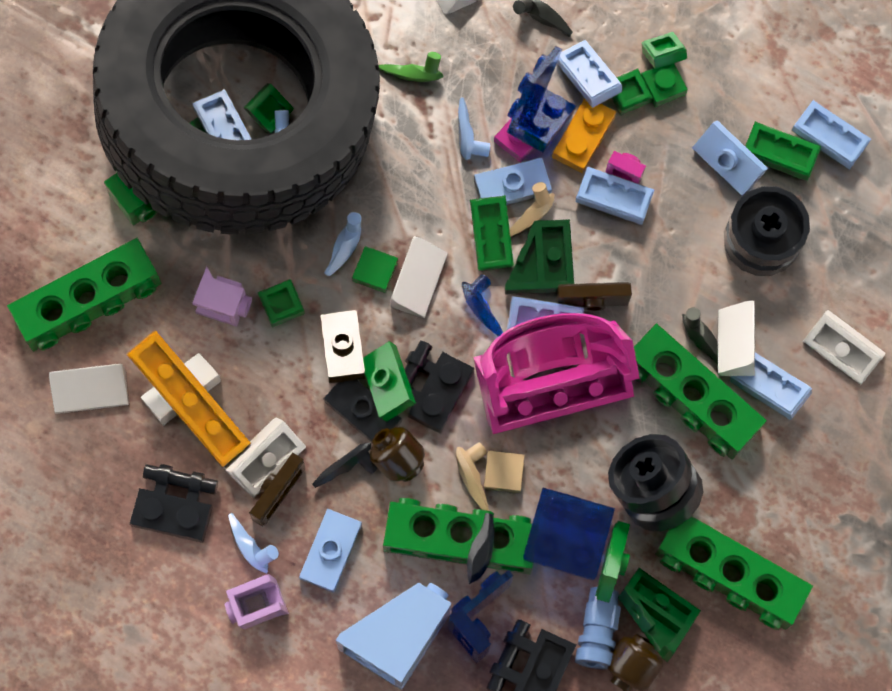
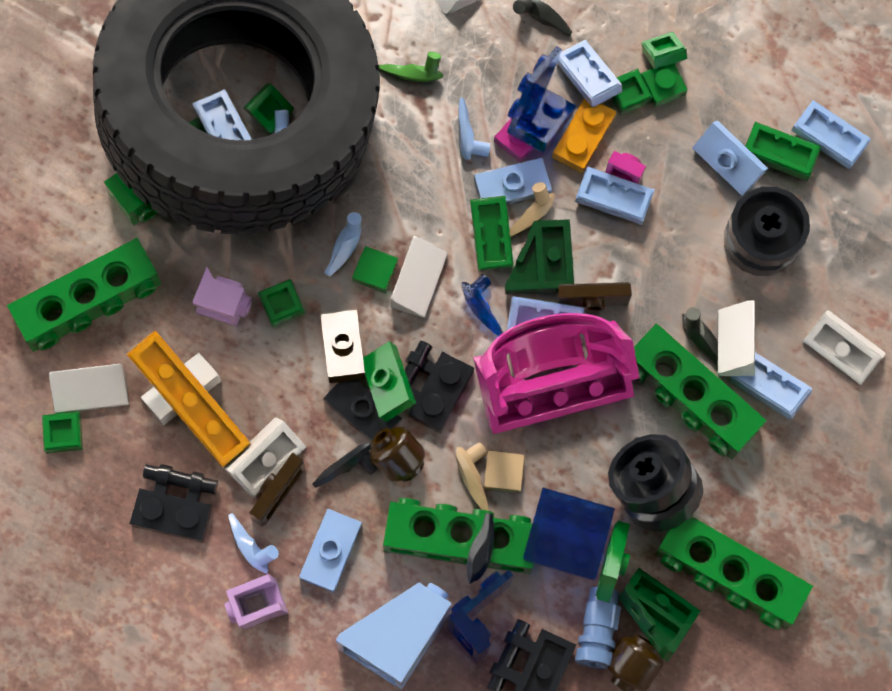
none -> green tile [42,411,83,454]

